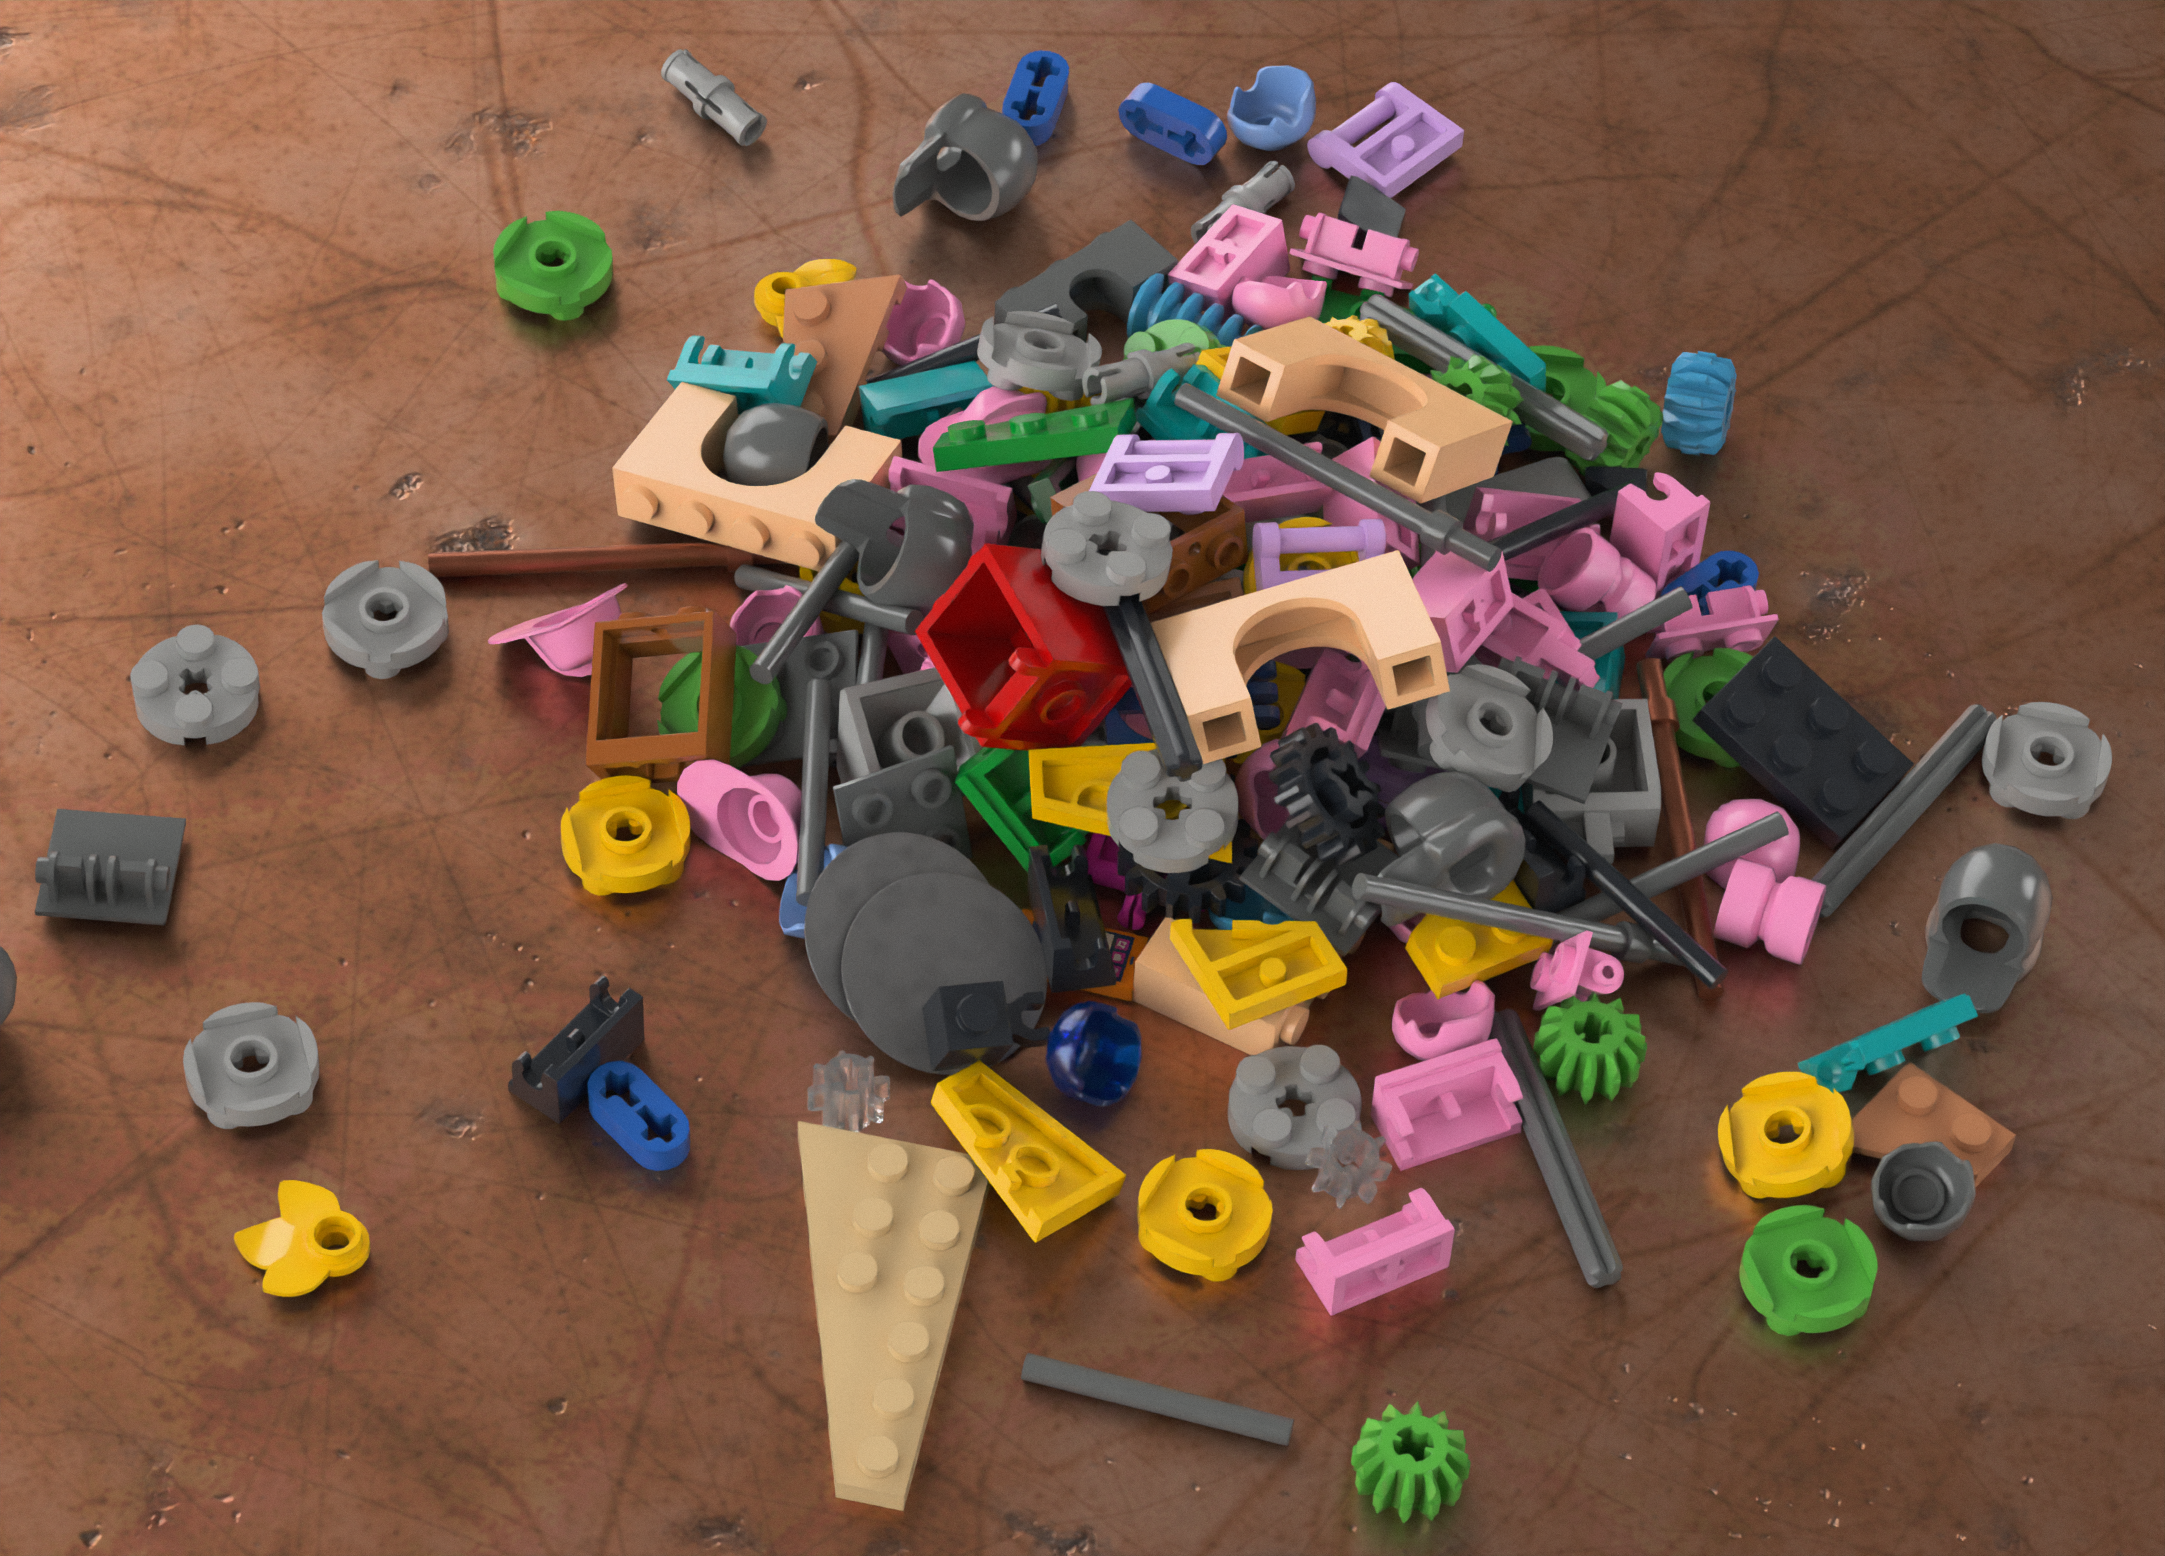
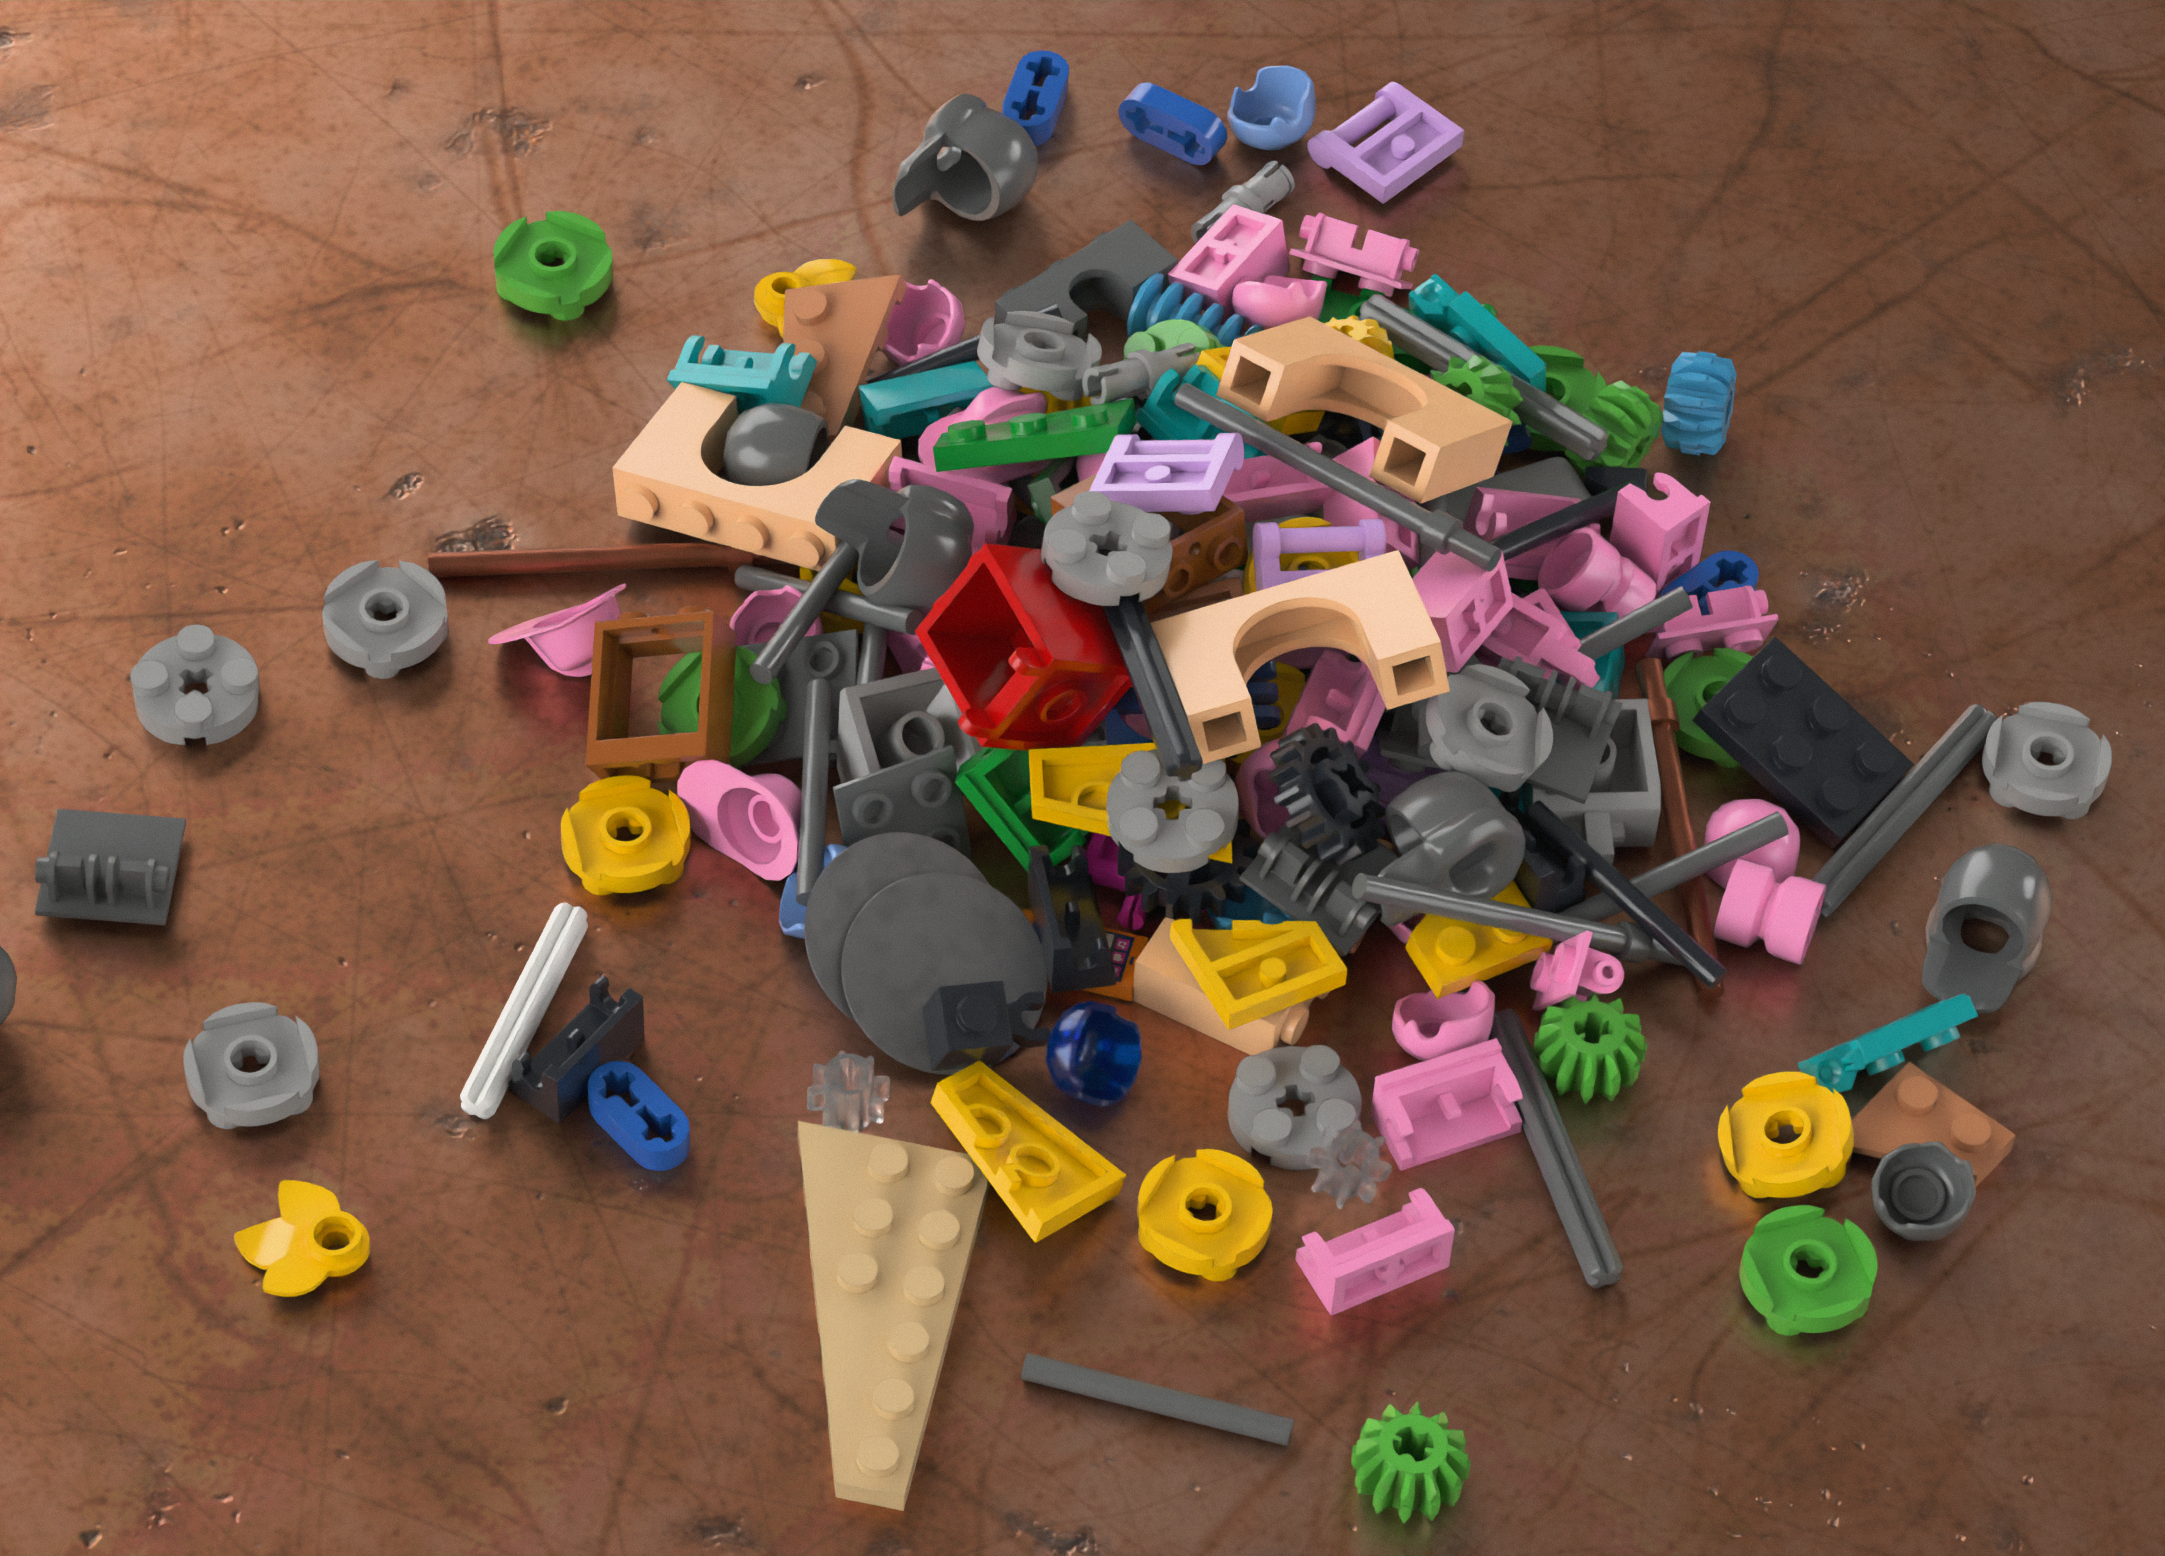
light grey pin [661,49,767,146] -> none
black slope [1338,175,1406,249] -> none
none -> white axle [460,902,588,1119]

